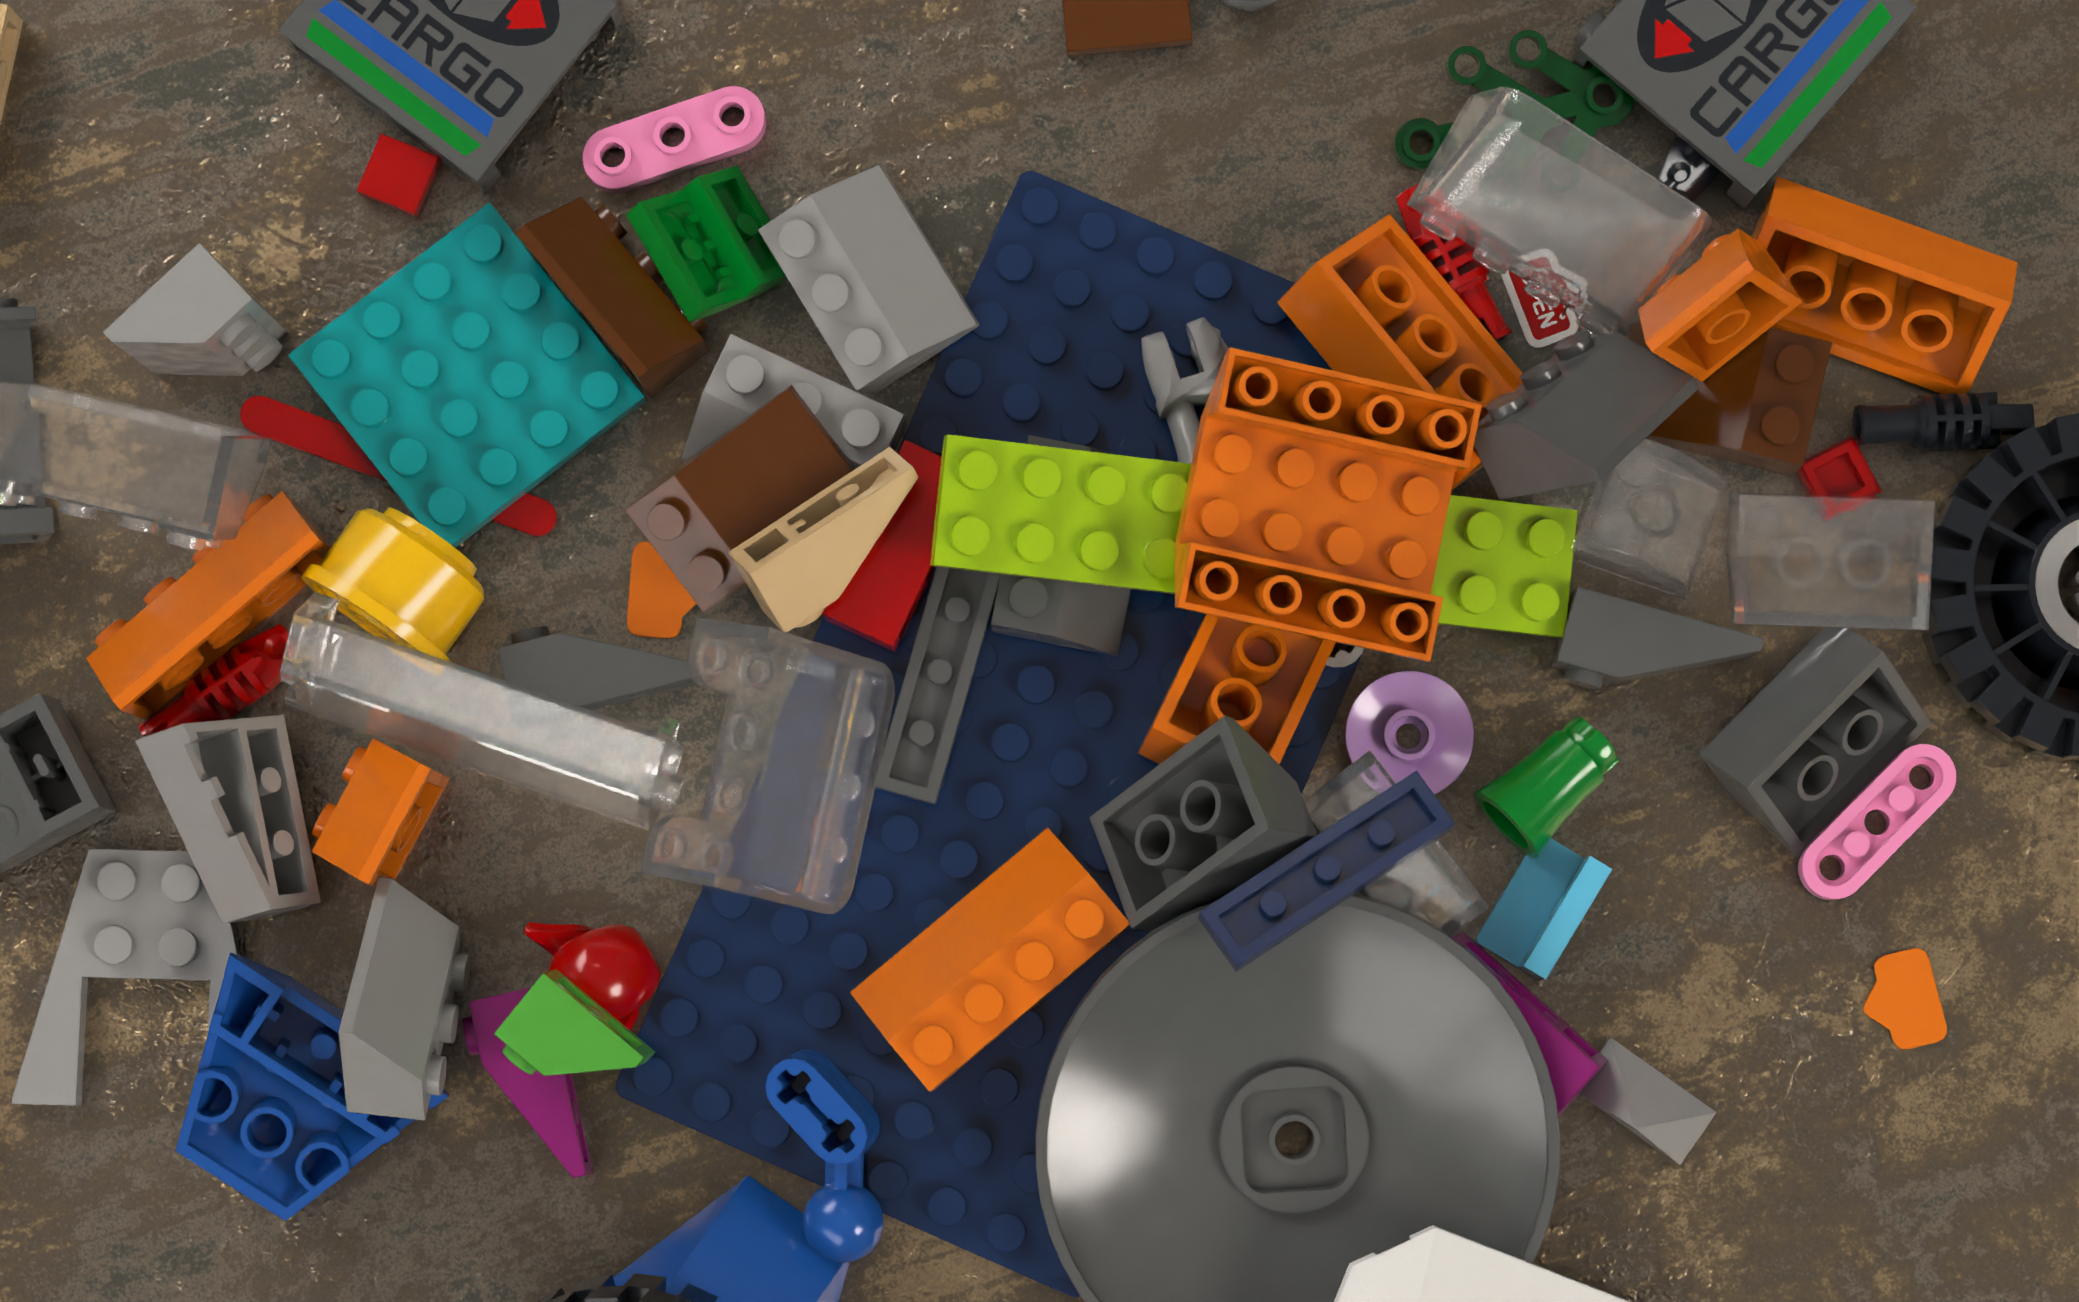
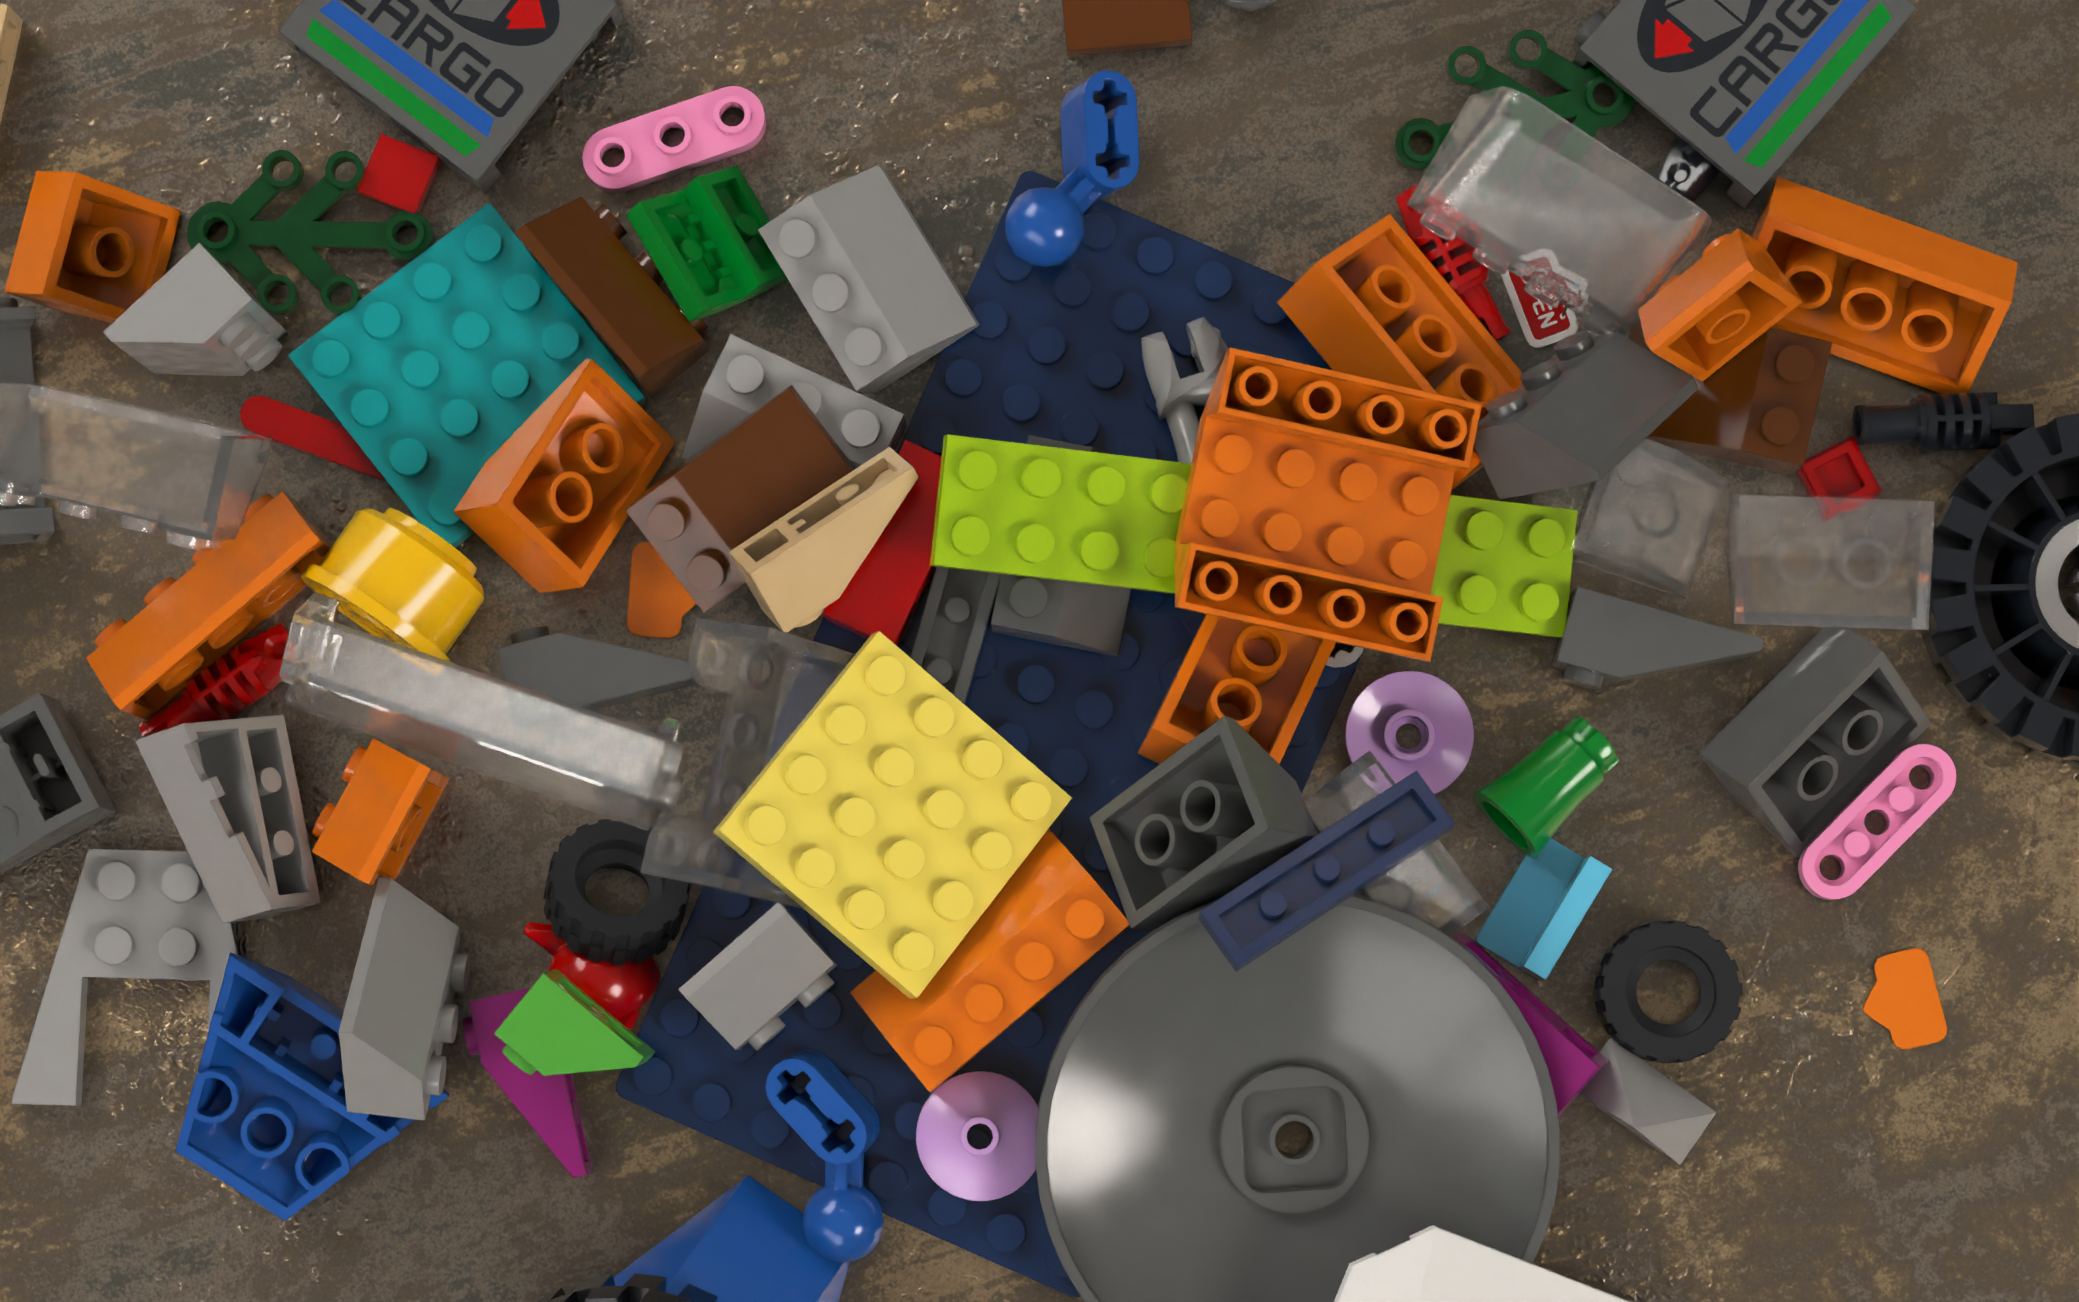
none -> orange slope [4,171,181,323]
none -> dark green plant [187,150,436,316]
none -> orange slope [453,358,676,593]
none -> black tyre [543,818,691,966]
none -> light grey slope [678,902,838,1051]
none -> light yellow plate [713,631,1072,999]
none -> lavender dish [916,1071,1039,1201]
none -> blue beam [1005,70,1139,267]
none -> black tyre [1594,920,1743,1063]

